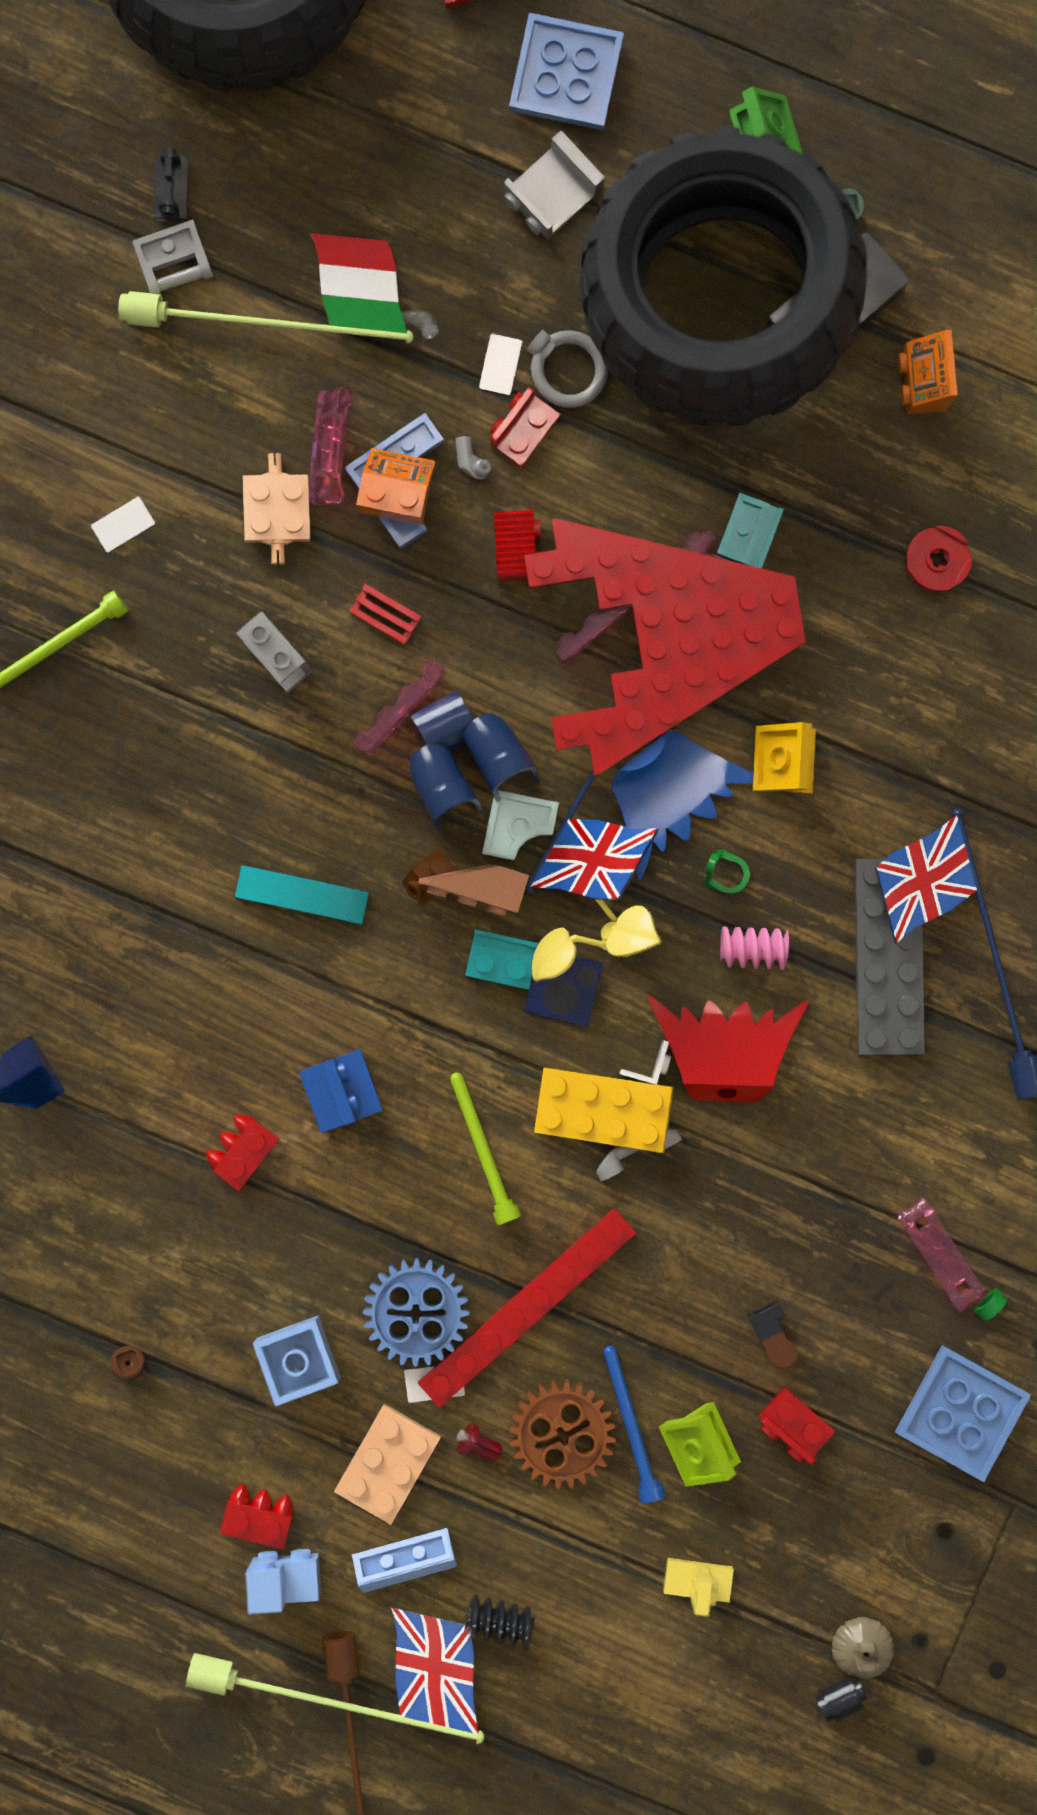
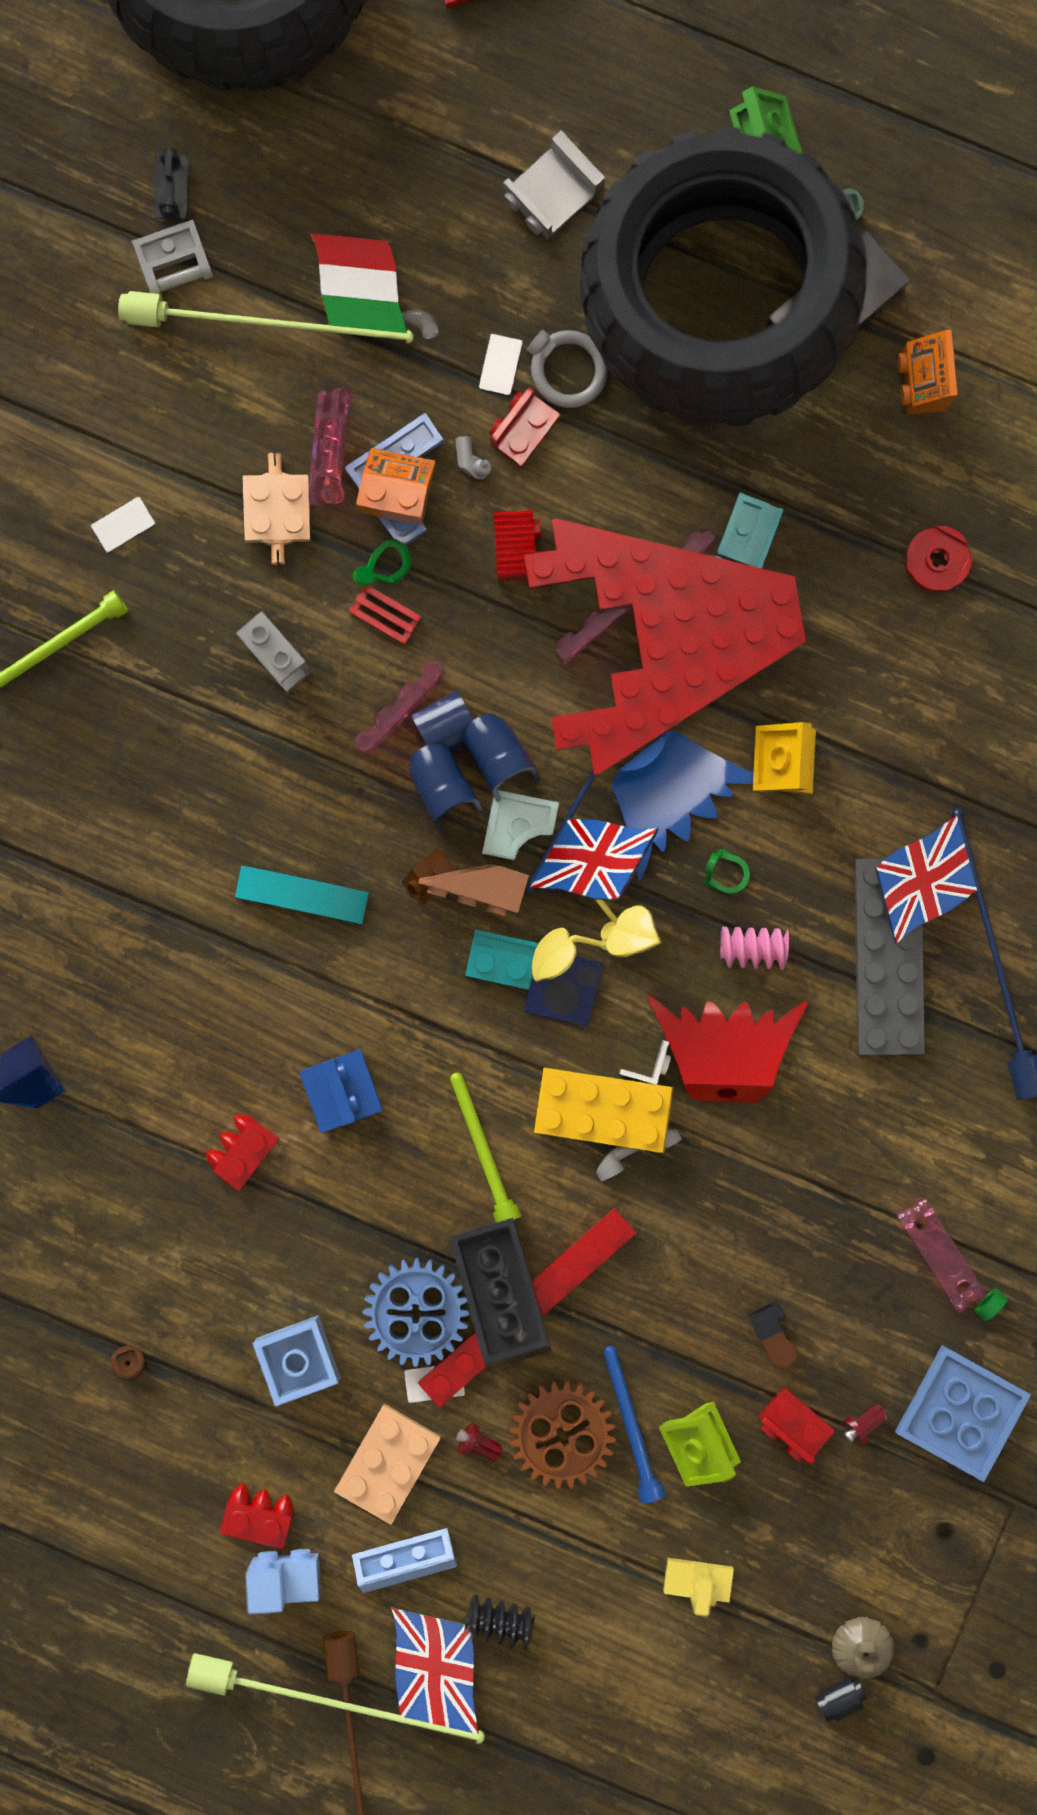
medium blue plate [509,13,624,130] -> none
none -> green piece [352,539,411,588]
none -> black brick [449,1218,552,1370]
none -> dark red piece [843,1404,888,1447]

